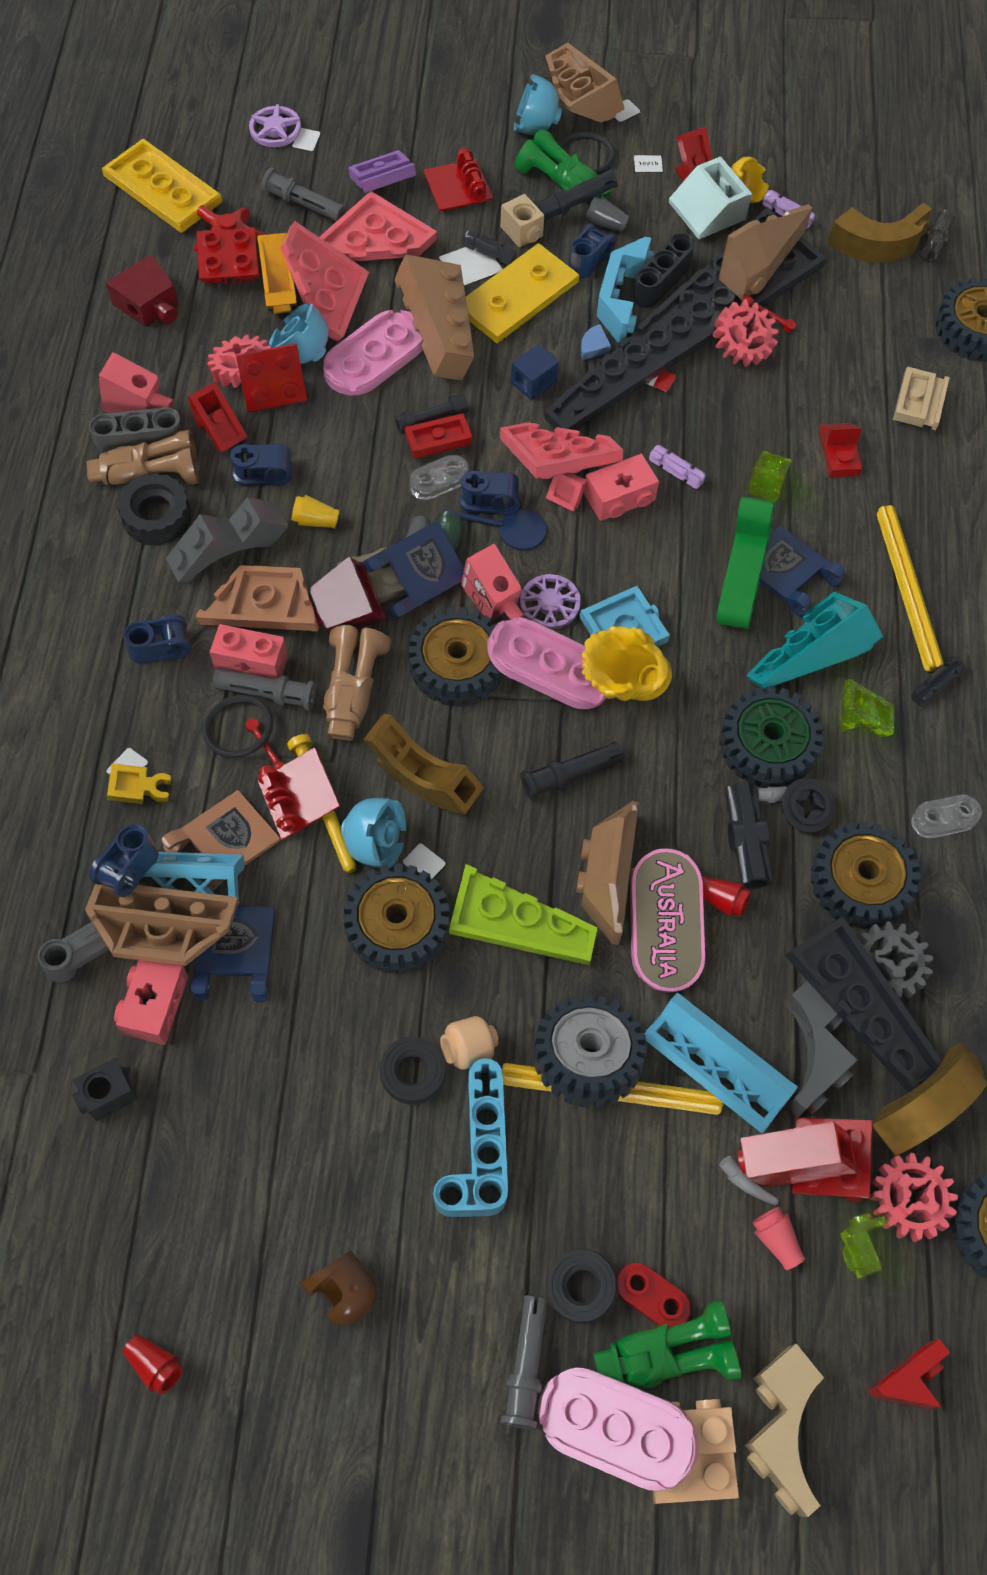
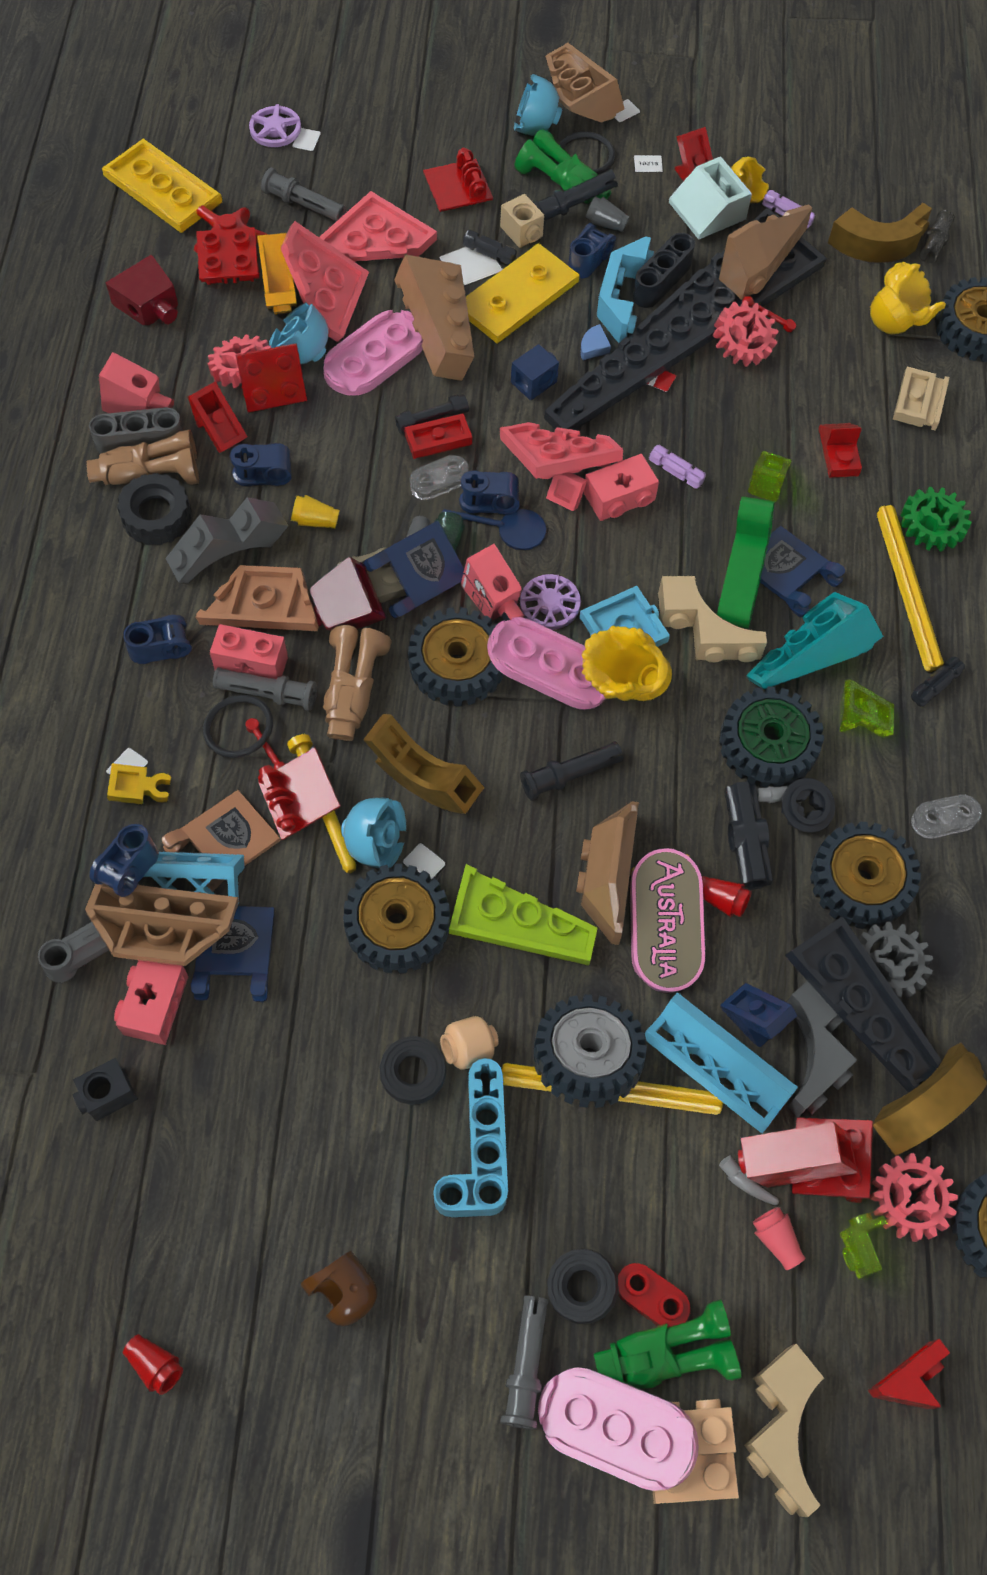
medium lavender plate [348,150,416,193] -> none
none -> tan arch [658,576,767,663]
none -> dark blue slope [720,983,797,1047]
none -> yellow hair [870,262,946,334]
none -> green gear [900,487,972,552]

